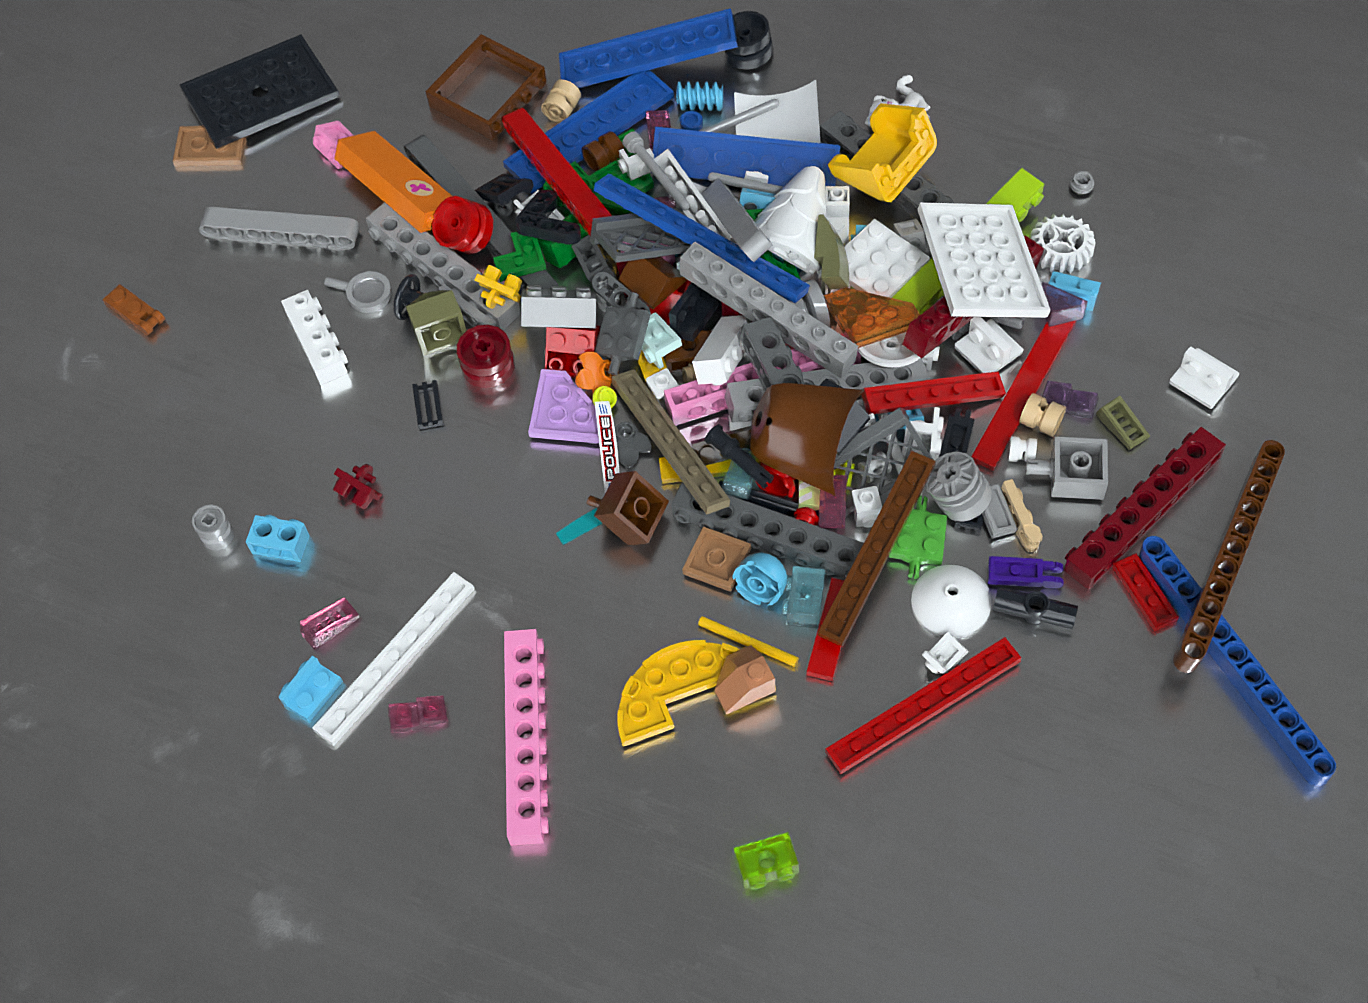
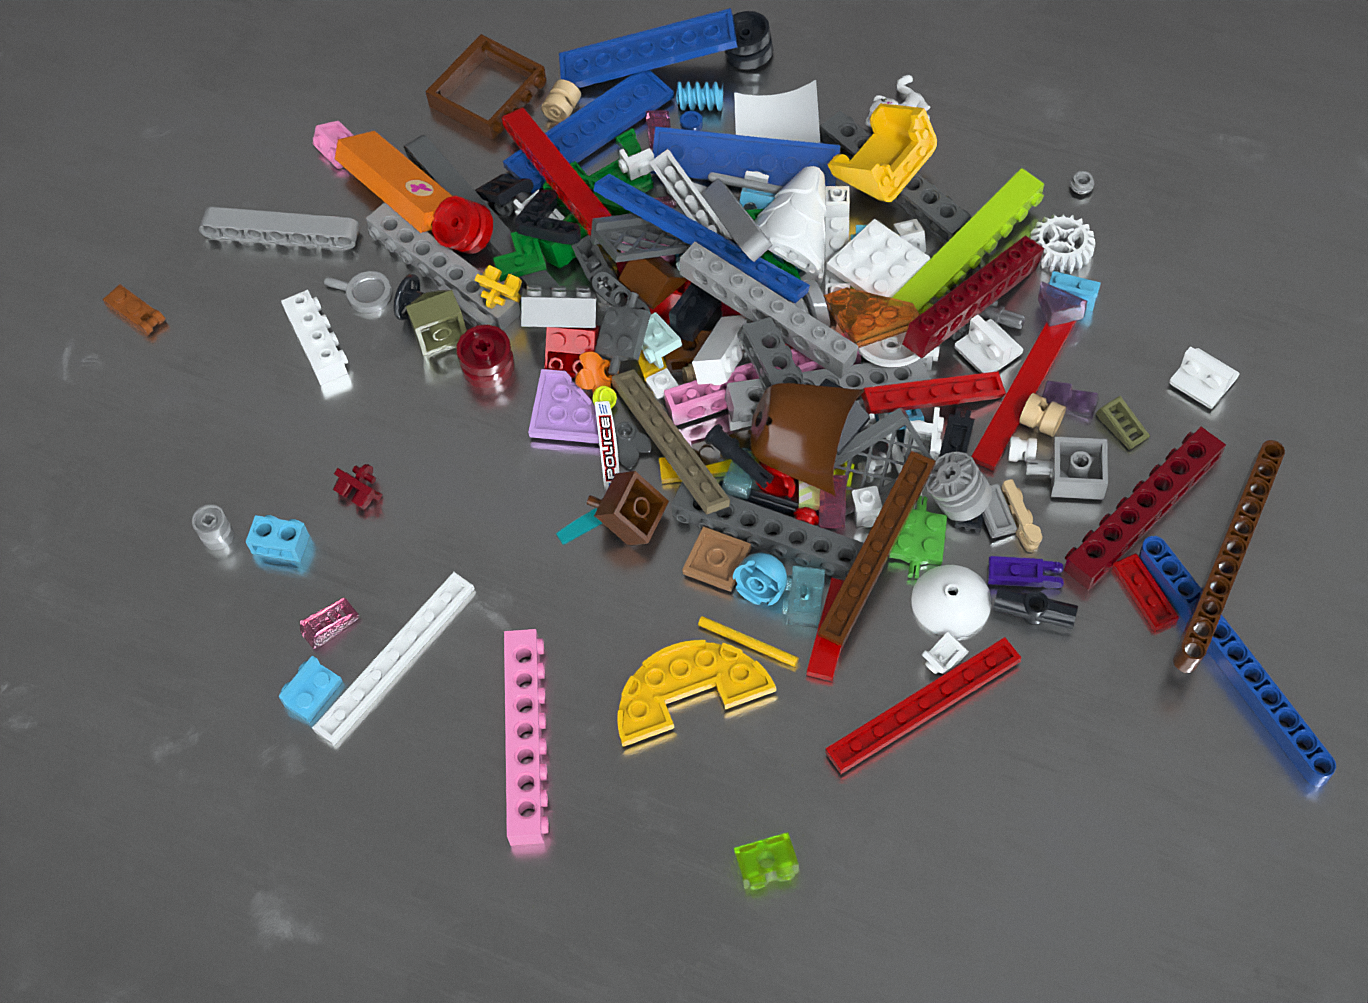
medium nougat tile [173,126,246,166] -> none
black plate [179,34,340,149] -> none
clear pink slope [388,695,447,733] -> none
black tile [412,380,444,430] -> none
reddish brown wheel [582,131,625,172] -> none
light grey piece [623,132,690,210] -> none
light grey piece [699,99,779,133] -> none
nougat slope [714,645,776,715] -> none
olive slope [814,214,849,290] -> none
white plate [918,202,1051,317] -> none

